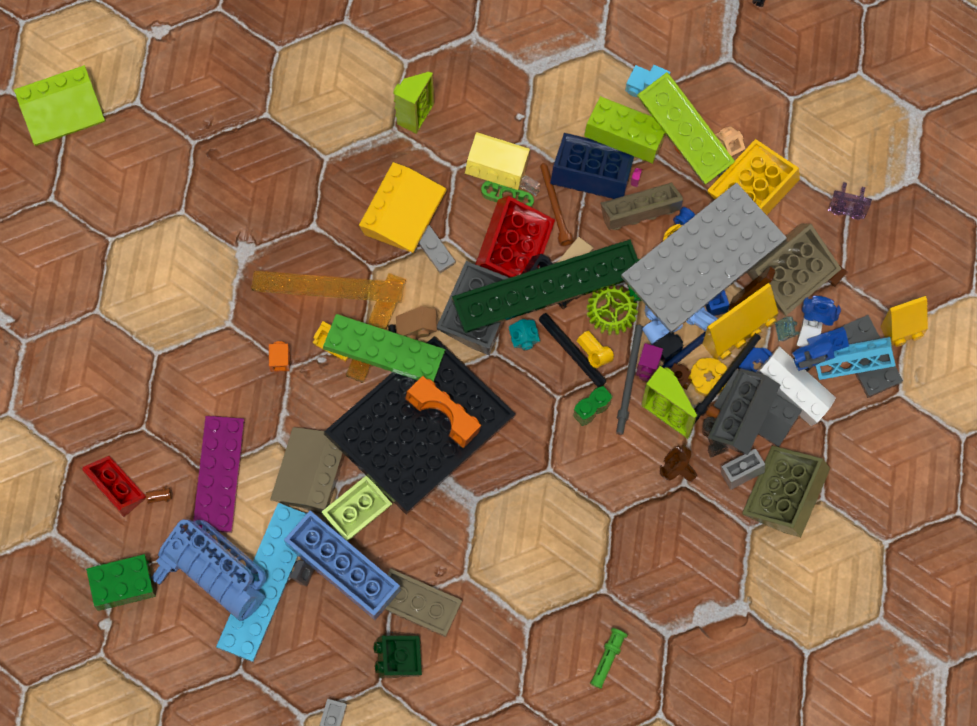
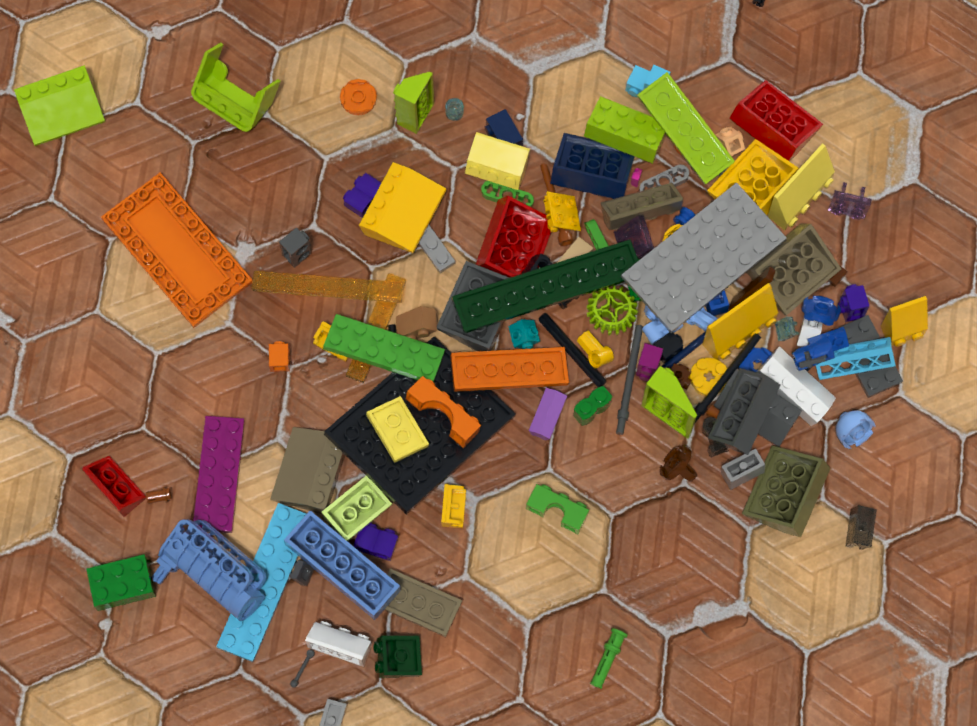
clear tile [521,175,540,196] -> none
none -> orange tile [101,172,253,328]
none -> lime windscreen [191,43,281,132]
none -> dark grey brick [279,227,311,268]
none -> dark grey hinge [290,650,314,688]
none -> white slope [305,621,372,667]
none -> orange tile [340,79,377,115]
none -> dark purple brick [343,173,381,218]
none -> dark purple brick [353,523,398,561]
none -> light yellow tile [366,396,429,463]
none -> yellow hinge [441,484,466,528]
none -> clear light blue wheel [445,98,464,121]
none -> orange plate [450,347,569,392]
none -> dark blue brick [484,109,523,147]
none -> bright green arch [526,484,589,535]
none -> medium lavender piece [529,388,567,440]
none -> yellow hinge [543,191,581,232]
none -> bright green beam [584,219,608,250]
none -> clear purple plate [614,215,654,259]
none -> light grey beam [639,165,689,192]
none -> red slope [729,80,823,162]
none -> light yellow slope [768,143,835,231]
none -> light blue cylinder [835,410,876,449]
none -> dark purple brick [838,284,869,323]
none -> clear smoke hinge [845,505,877,550]

